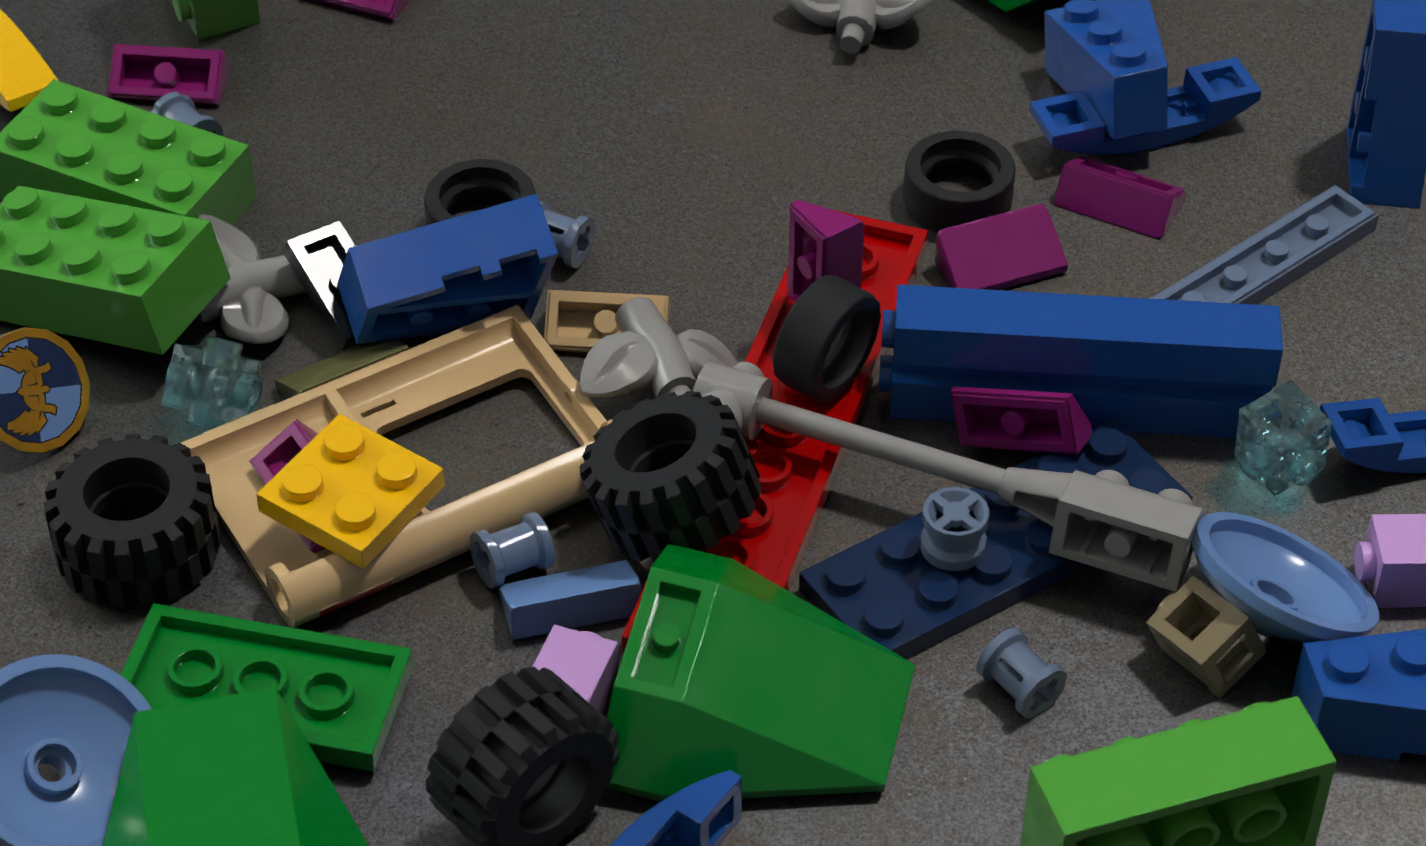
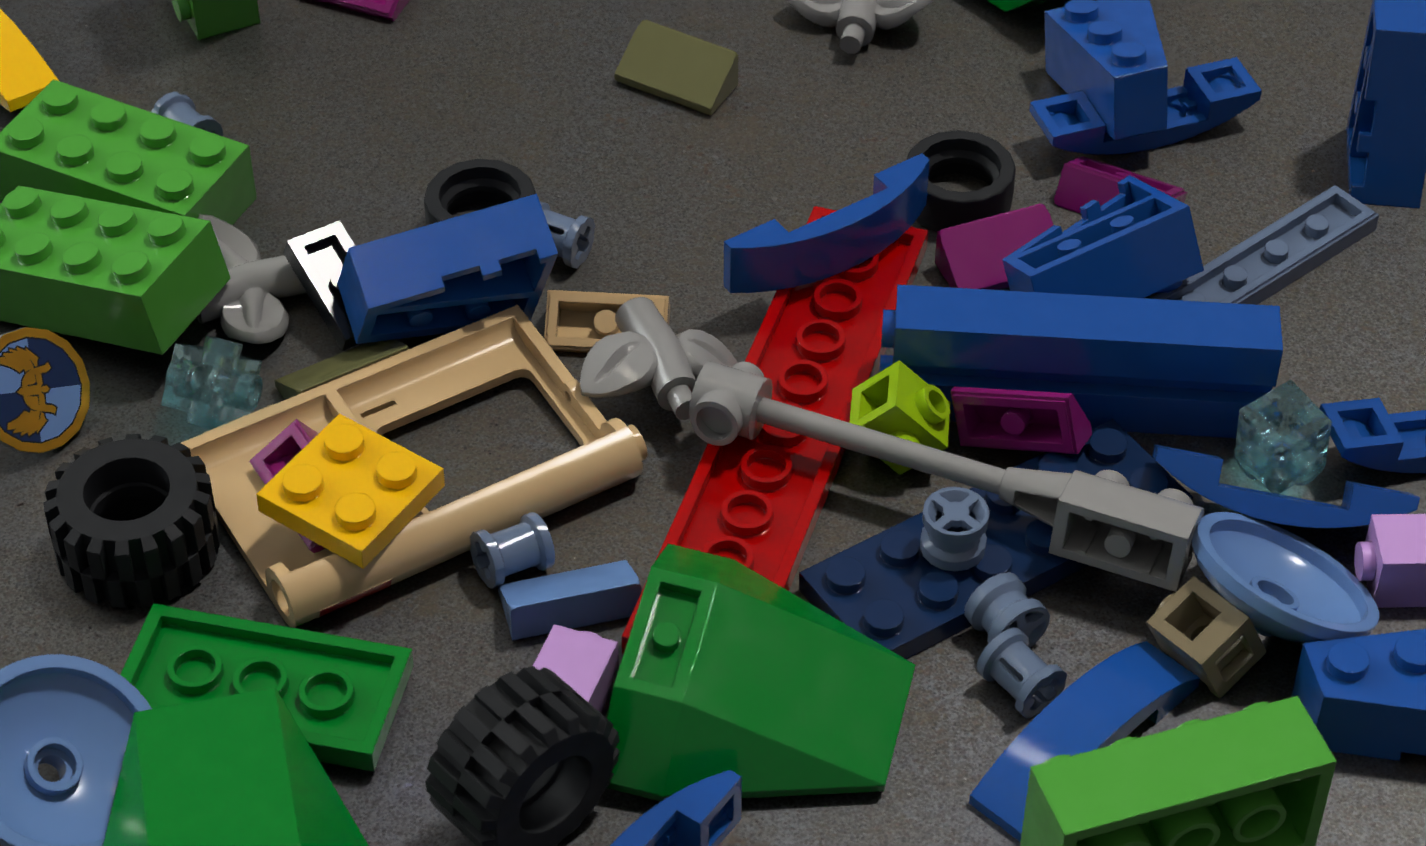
magenta slope [107,44,231,106] -> none
black tyre [580,391,761,563] -> none
black tyre [773,275,881,402] -> none
magenta slope [787,200,864,302] -> none
none -> olive slope [614,20,739,115]
none -> blue slope [724,153,930,293]
none -> lime brick [849,360,950,475]
none -> sand blue wheel [964,572,1050,648]
none -> blue slope [969,641,1200,842]
none -> blue wedge [1002,175,1204,298]
none -> blue slope [1152,444,1420,528]

